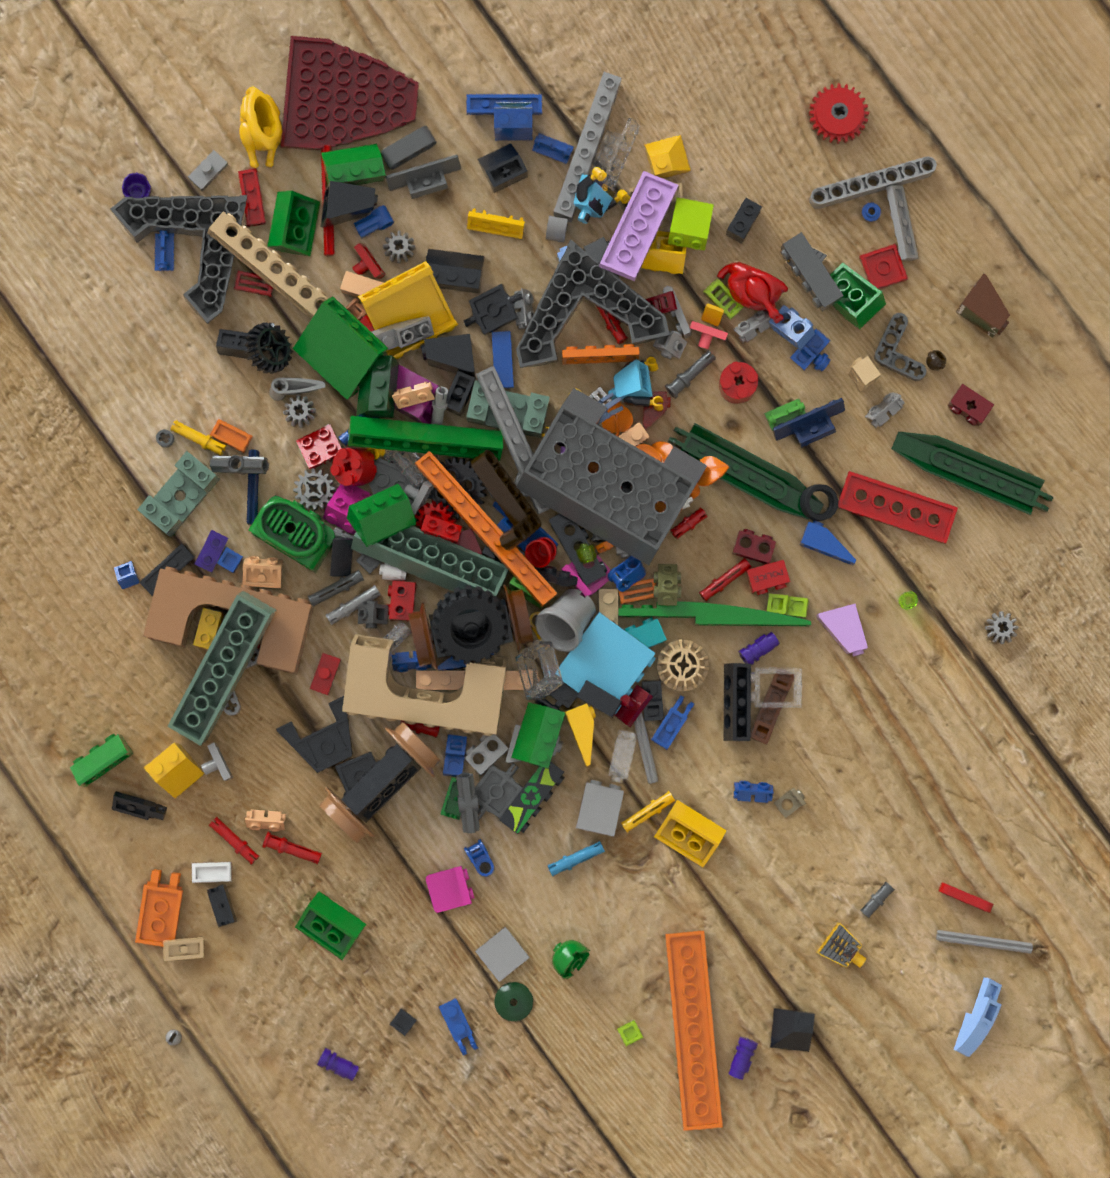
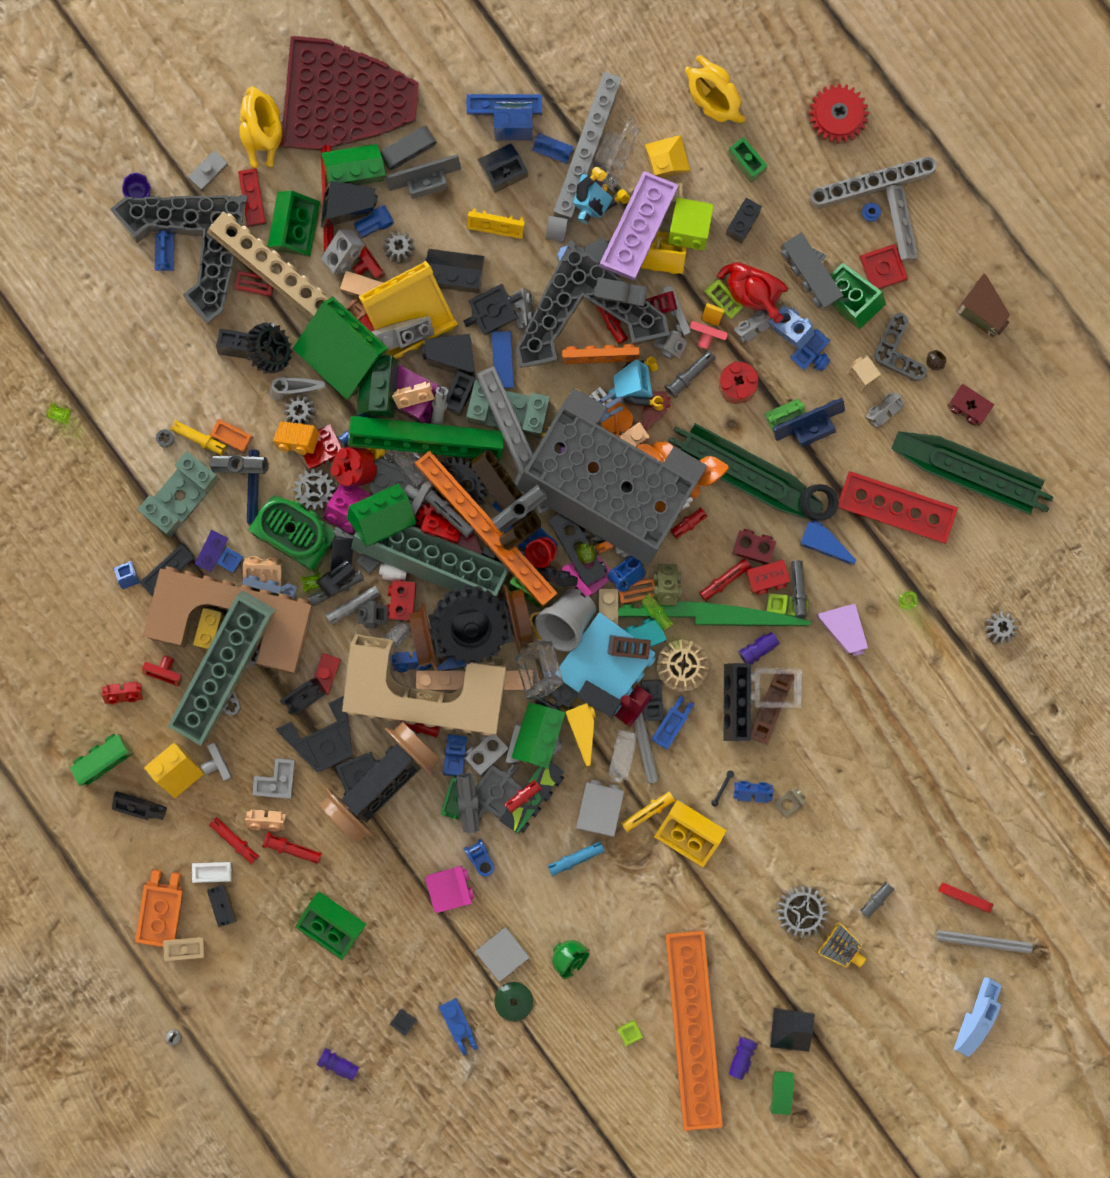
none -> clear neon green bush [46,402,71,425]
none -> red hinge [101,682,143,705]
none -> red tile [142,655,182,687]
none -> sand blue hinge [242,575,297,598]
none -> light grey plate [252,758,295,799]
none -> light orange brick [273,421,319,455]
none -> black hinge [280,678,327,715]
none -> clear neon green bush [301,572,321,593]
none -> black piece [316,560,356,597]
none -> light grey brick [321,229,365,274]
none -> dark grey pin [424,490,475,538]
none -> dark grey piece [492,484,548,532]
none -> red pin [504,780,542,814]
none -> dark grey piece [594,277,647,307]
none -> reddish brown slope [608,635,651,659]
none -> clear neon green axle [642,594,673,630]
none -> yellow piece [685,55,746,124]
none -> black hinge [711,770,734,807]
none -> green brick [728,137,768,183]
none -> green slope [770,1071,794,1115]
none -> light grey gear [776,885,829,938]
none -> dark grey pin [791,560,807,618]

